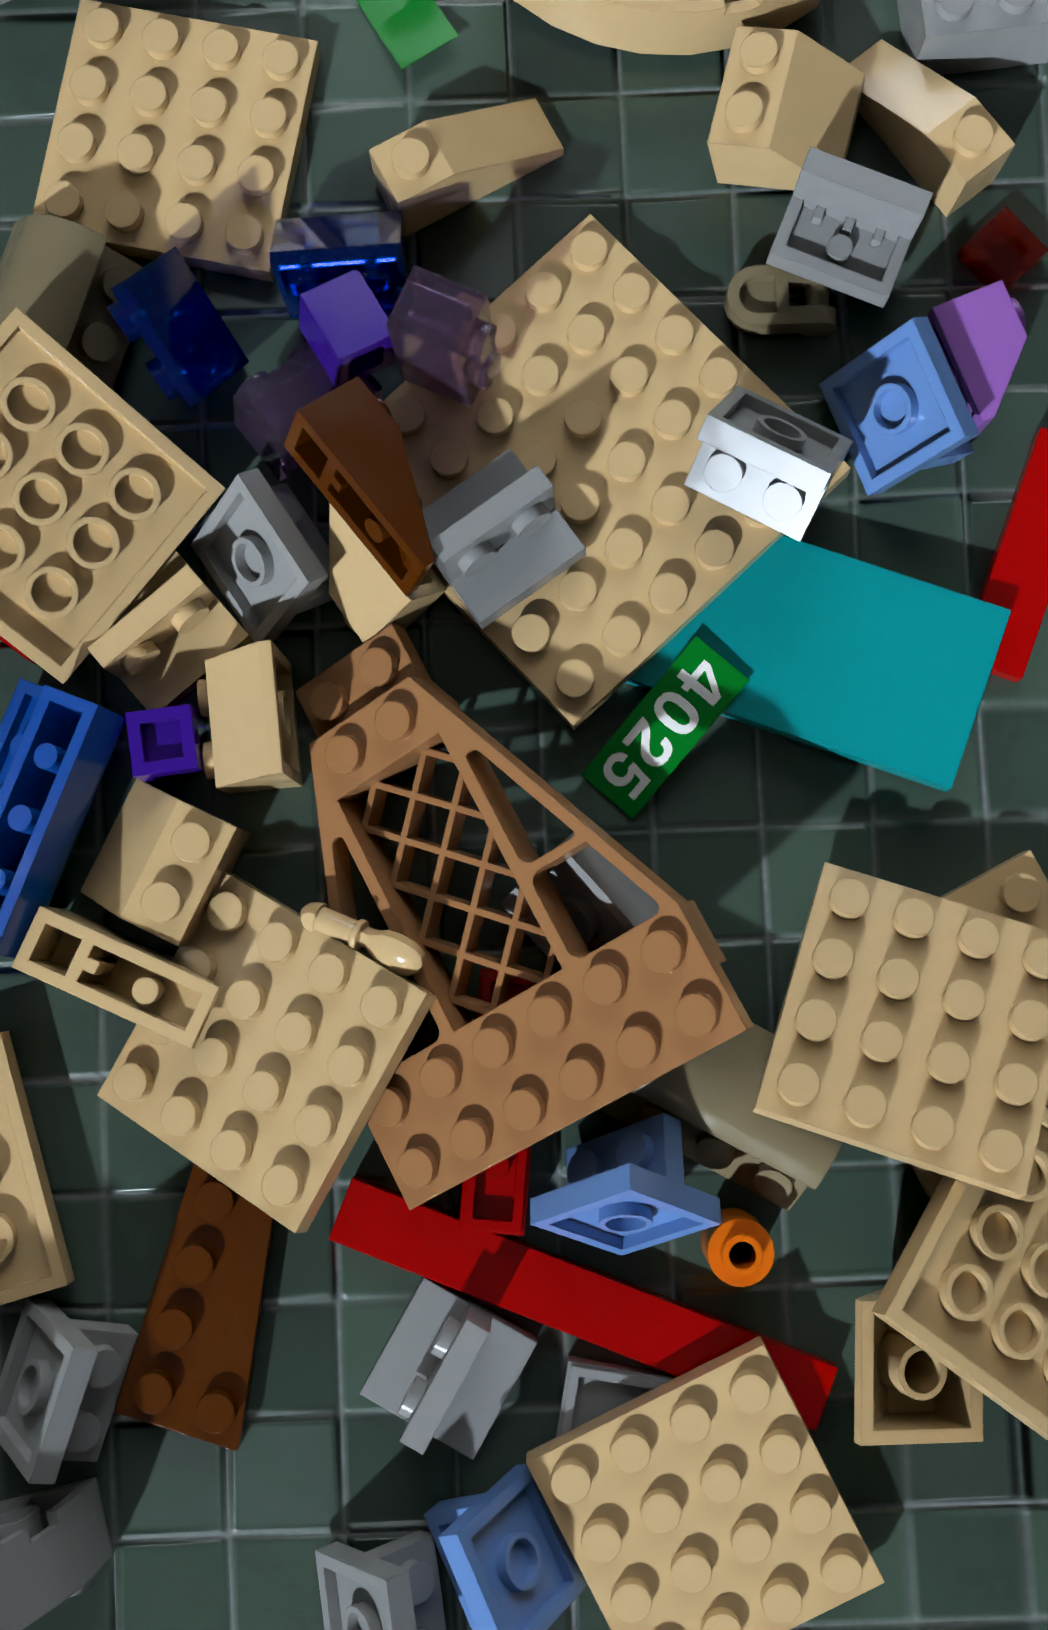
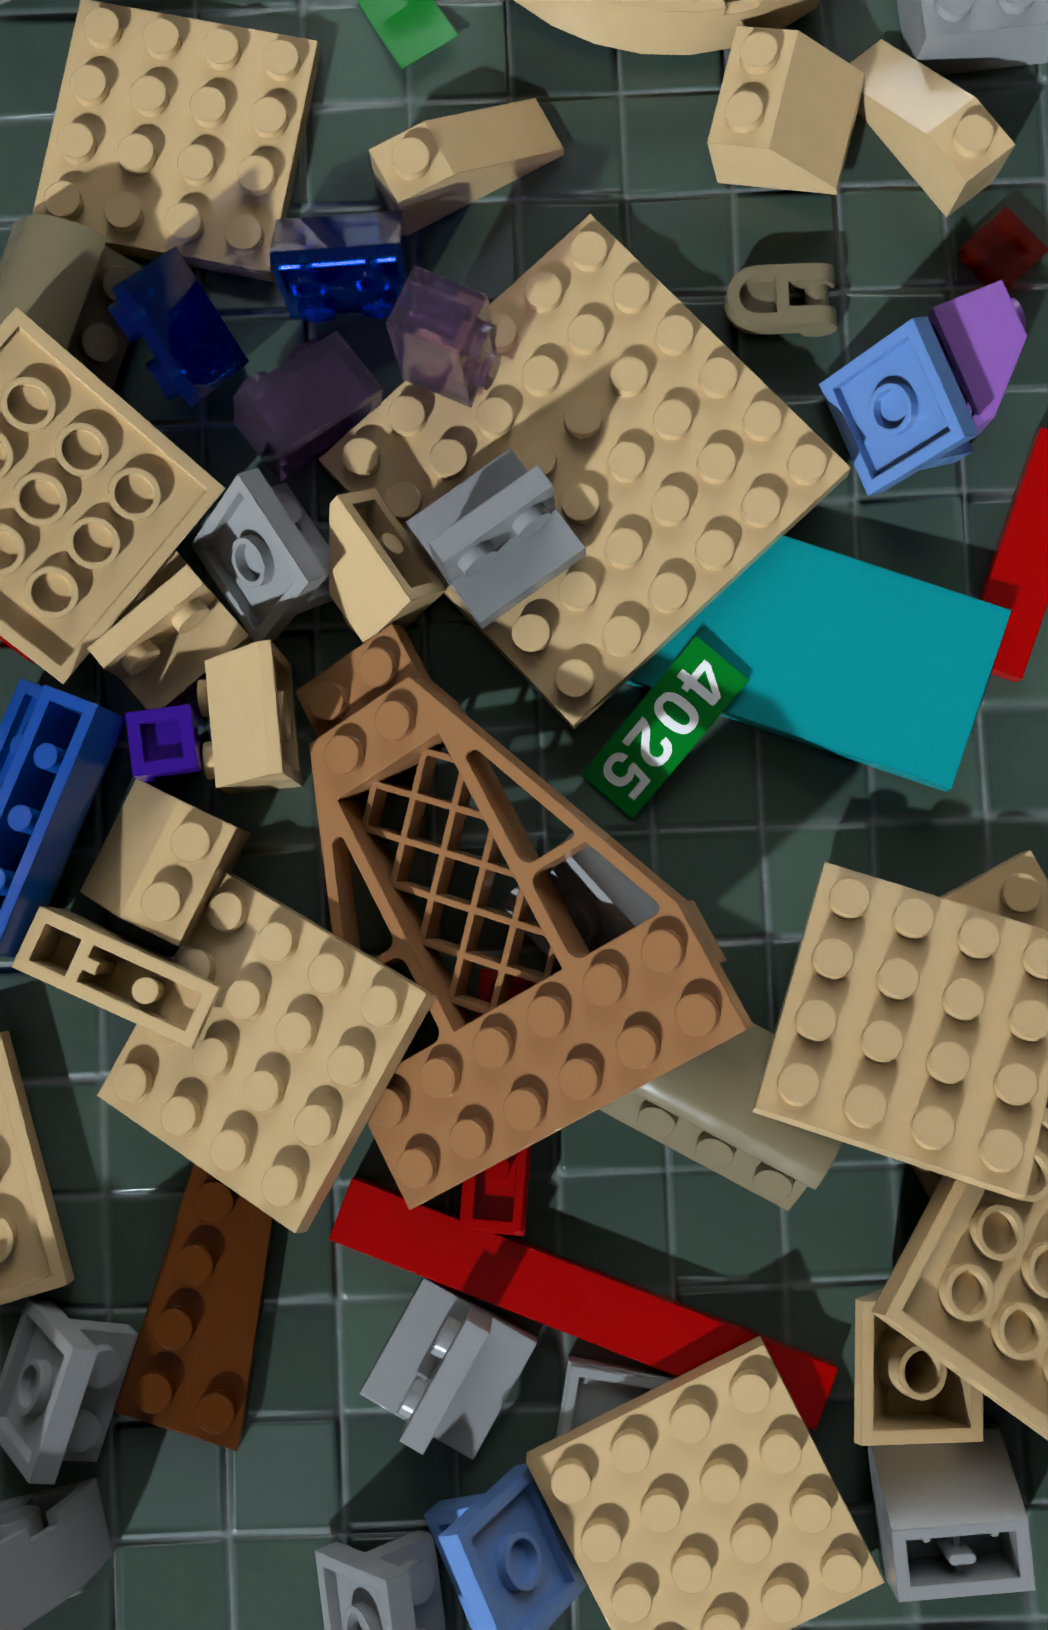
reddish brown slope [283,376,435,597] -> none
dark purple panel [299,270,397,388] -> none
tan piece [300,902,426,976] -> none
medium blue bracket [530,1113,722,1256] -> none
bracket [684,385,853,542] -> none
orange brick [700,1208,775,1287] -> none
light grey bracket [766,146,933,308] -> none
none -> light grey slope [868,1424,1036,1602]

